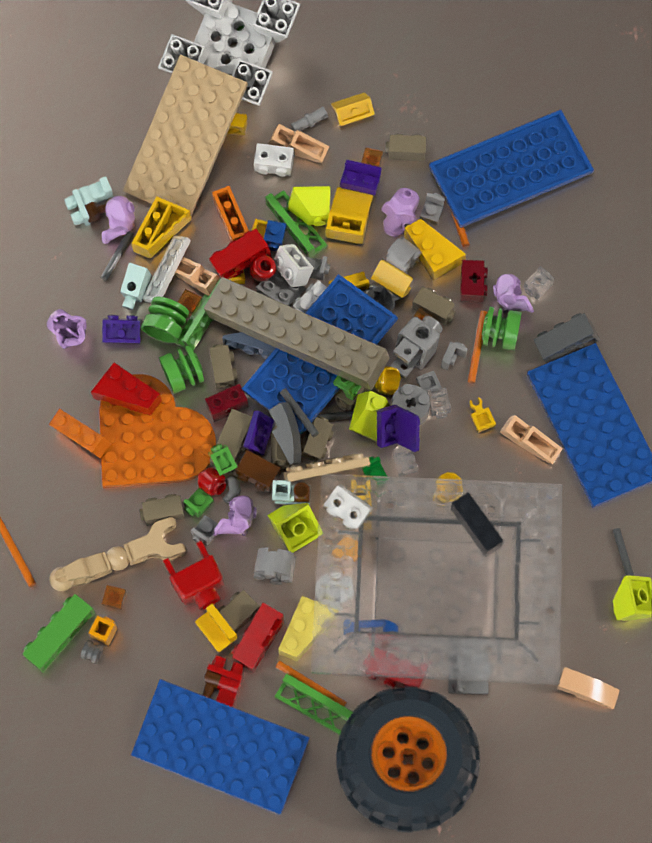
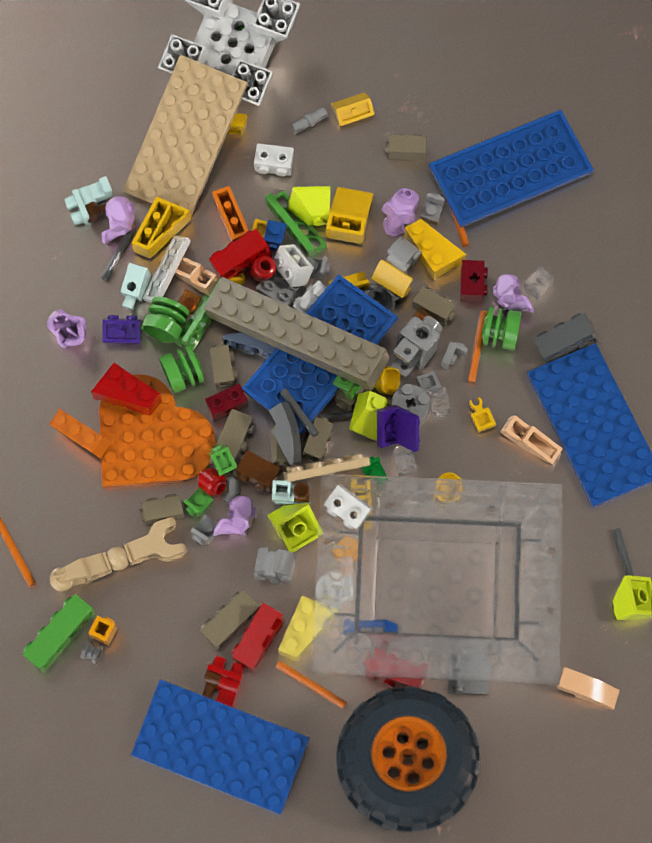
clear orange plate [102,585,127,610] -> none
red piece [163,541,224,610] -> none
yellow panel [195,604,238,652] -> none
dark purple bracket [243,411,274,455] -> none
light nougat slope [268,124,329,163] -> none
bright green fence [275,673,353,735] -> none
dark purple bracket [339,160,382,196] -> none
clear orange plate [361,147,383,167] -> none
black brick [451,492,504,558] -> none

